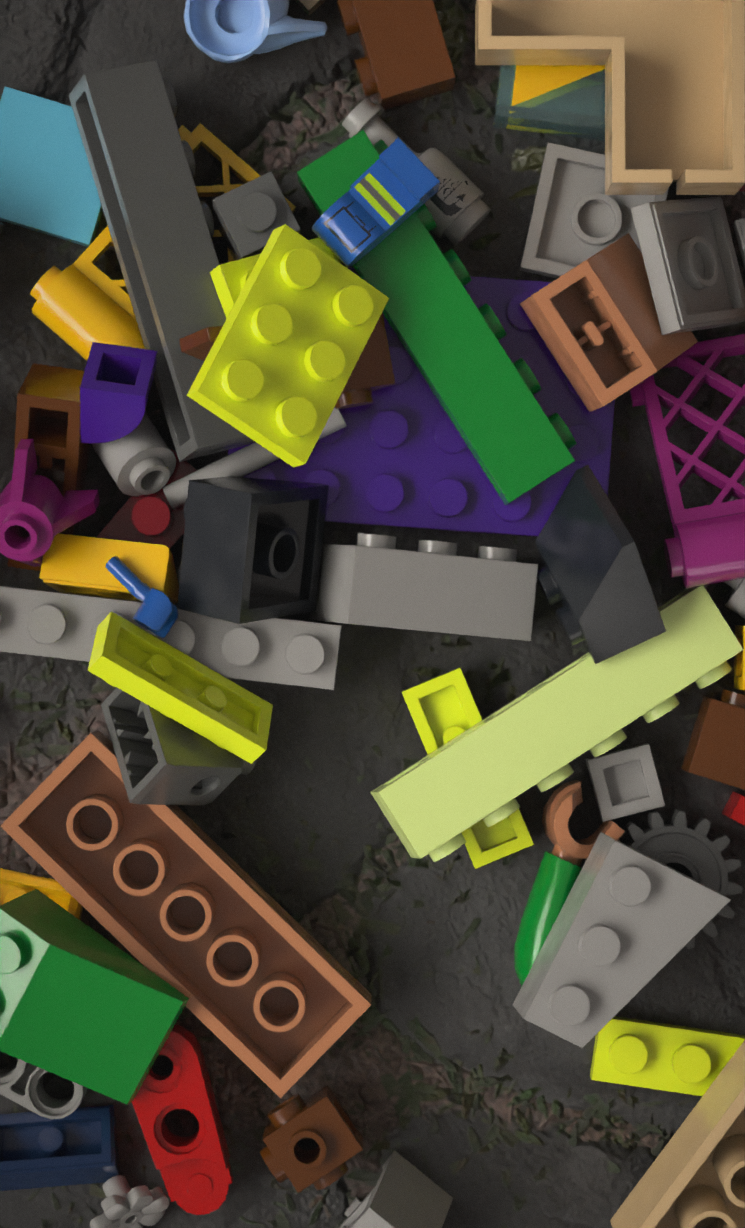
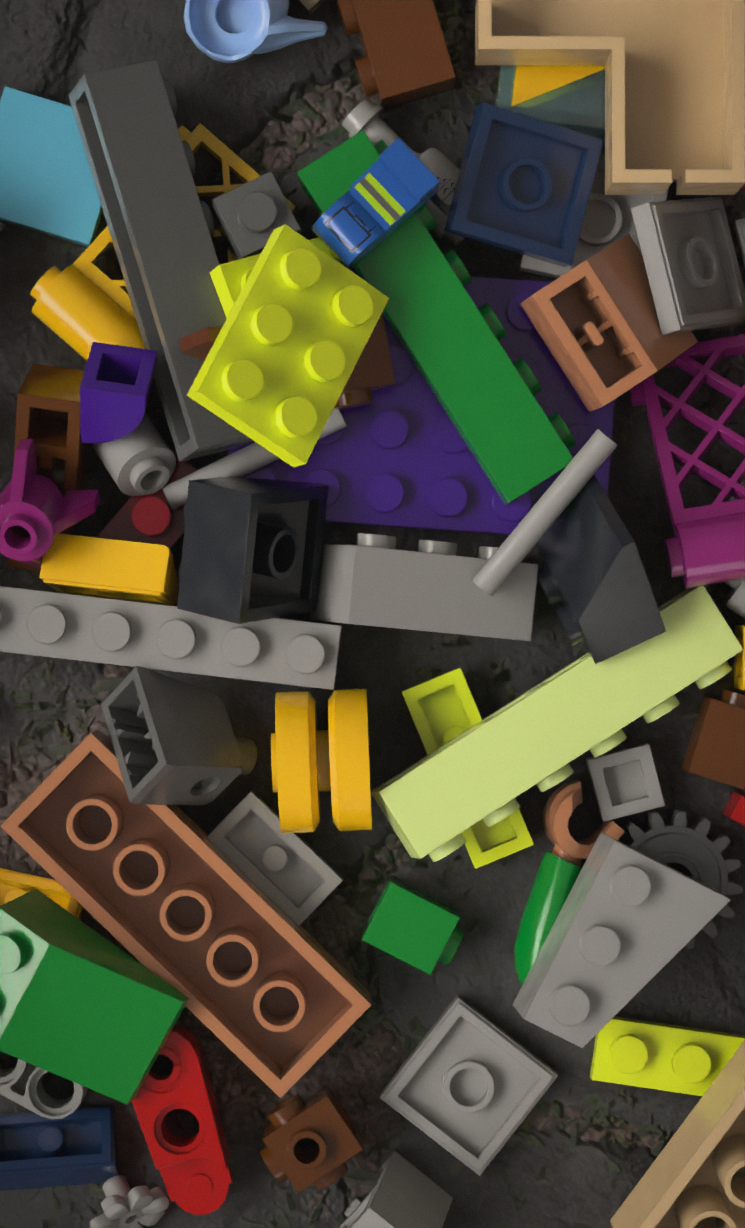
neon yellow plate [87,611,273,764] -> none
blue hand [105,556,179,638] -> none
none -> light grey plate [207,790,343,926]
none -> yellow wheel [271,689,372,833]
none -> green brick [362,876,464,975]
none -> light grey tile [380,995,558,1176]
none -> dark blue plate [444,102,604,267]
none -> light grey bar [472,429,618,597]

